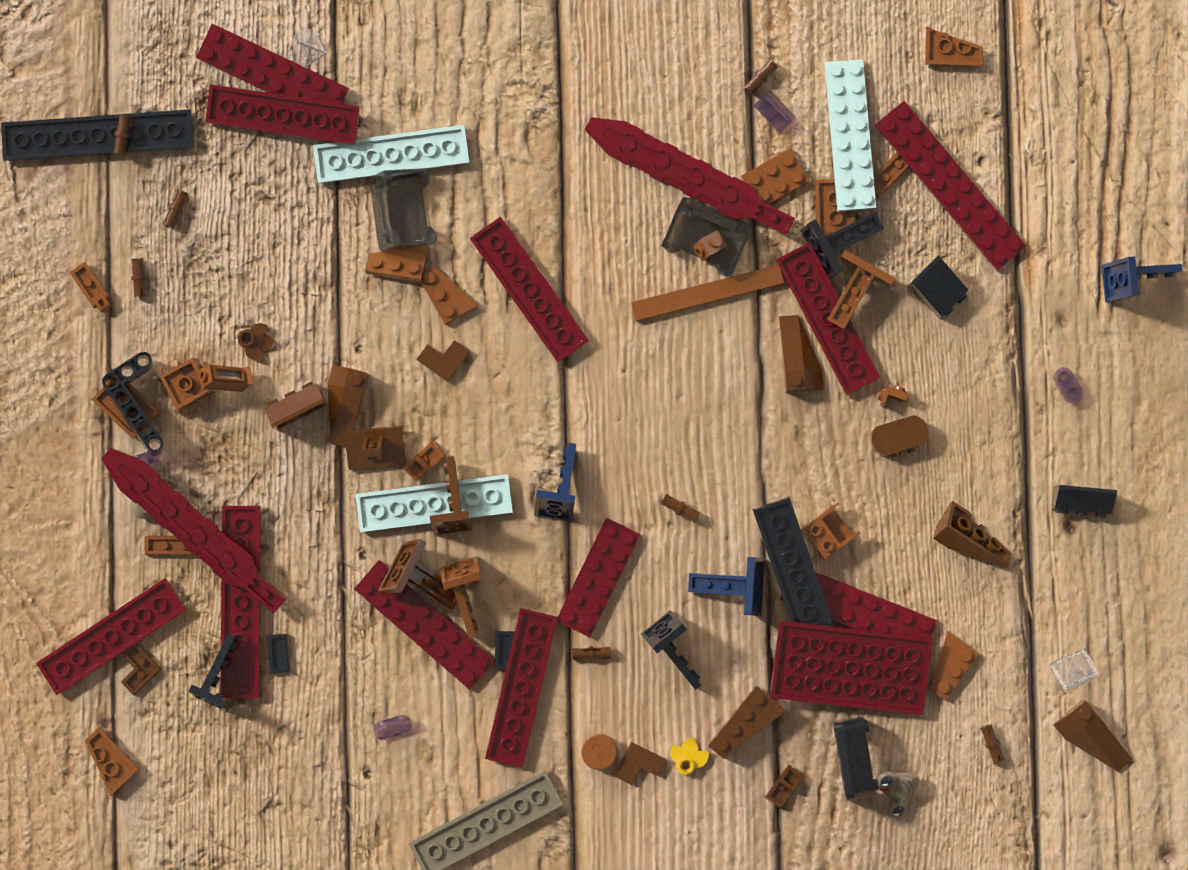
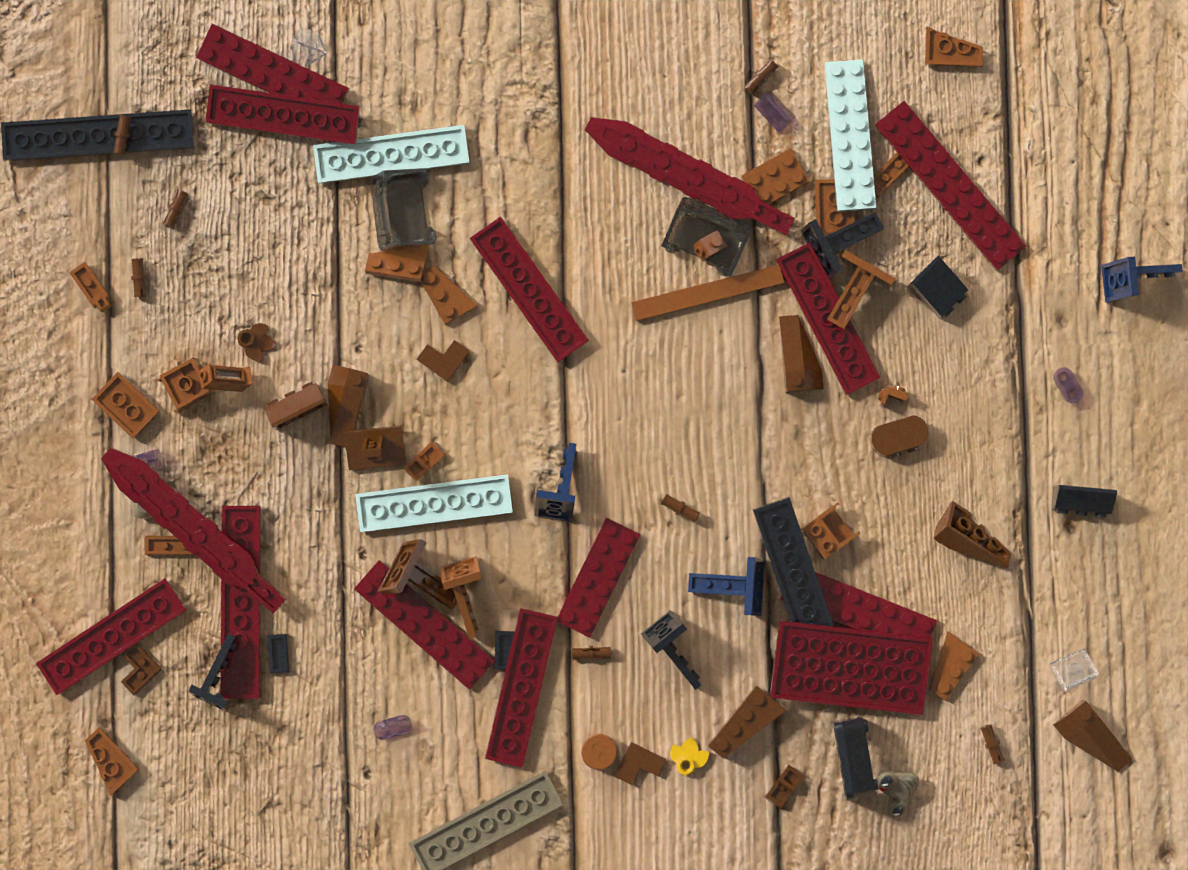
black beam [102,352,164,456] -> none
reddish brown piece [429,456,473,535] -> none

